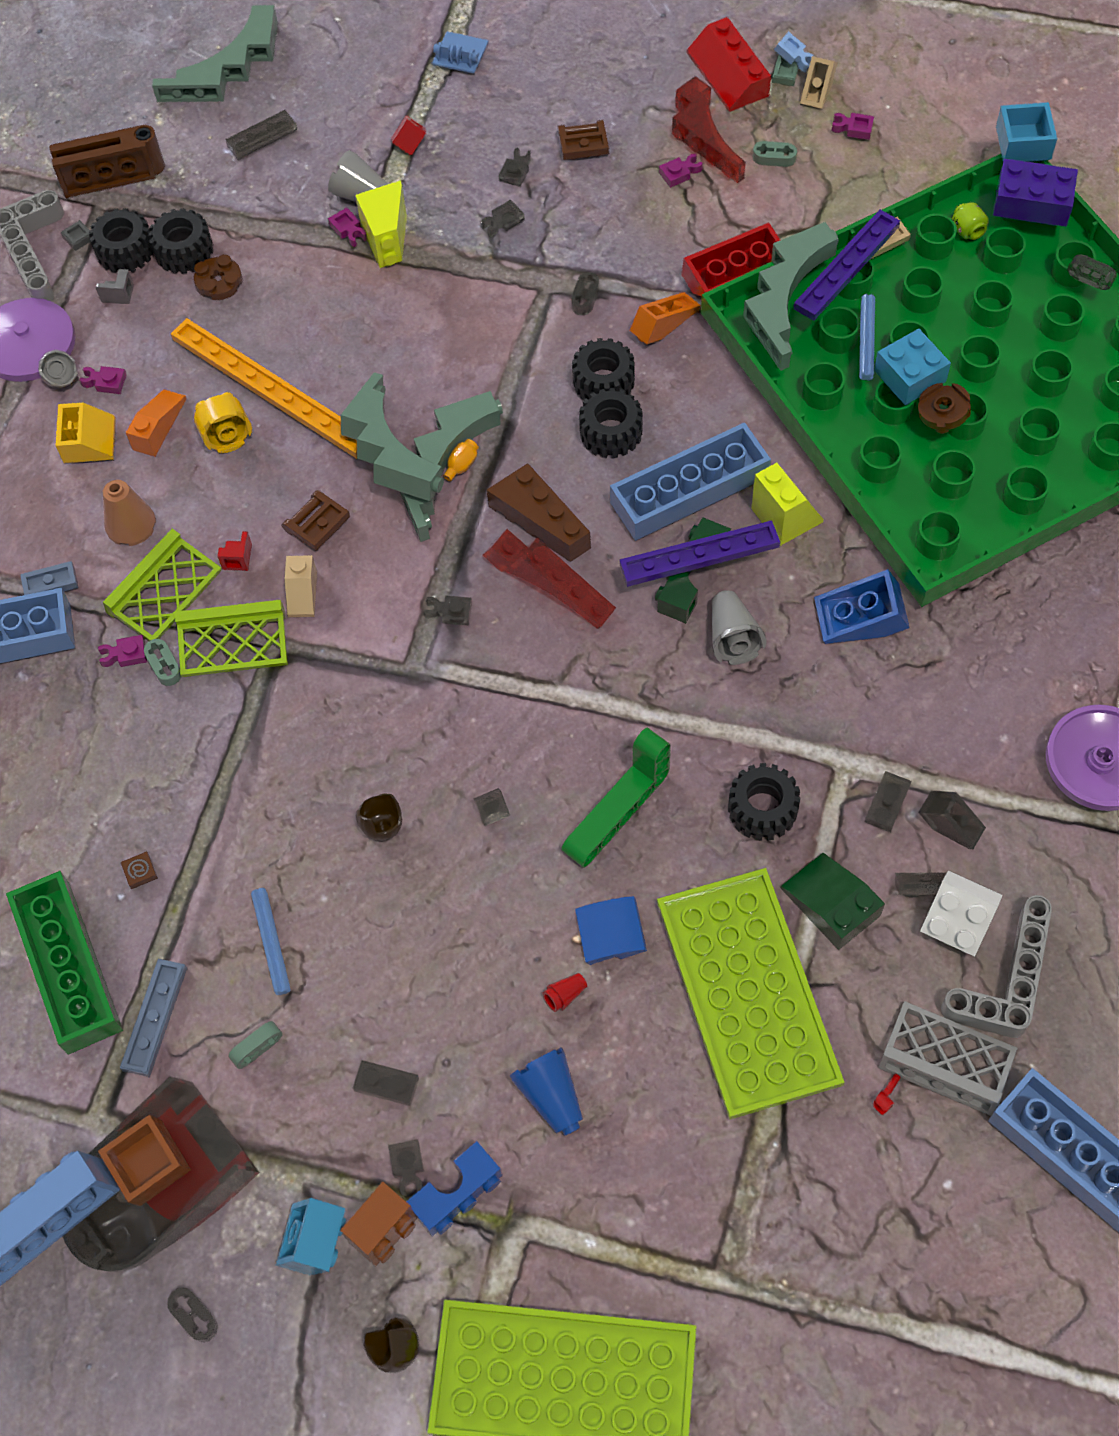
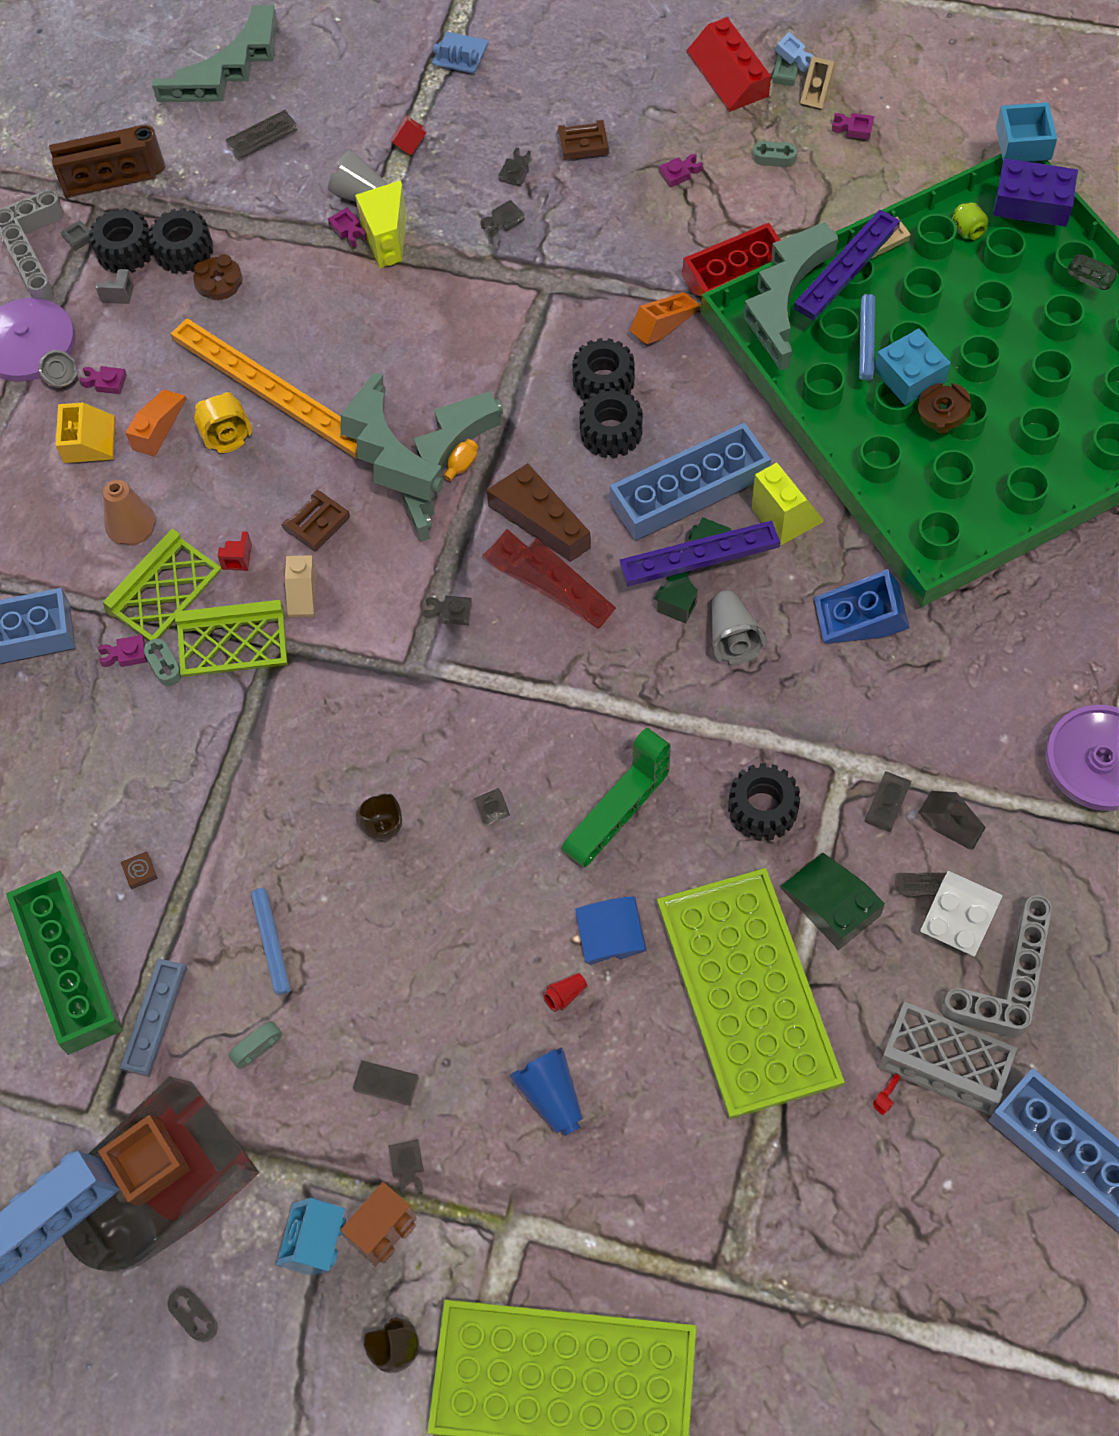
sand blue plate [20,561,78,595] -> none
blue arch [407,1141,502,1236] -> none
clear smoke beam [571,272,599,315] -> none
clear red arch [672,76,746,183] -> none

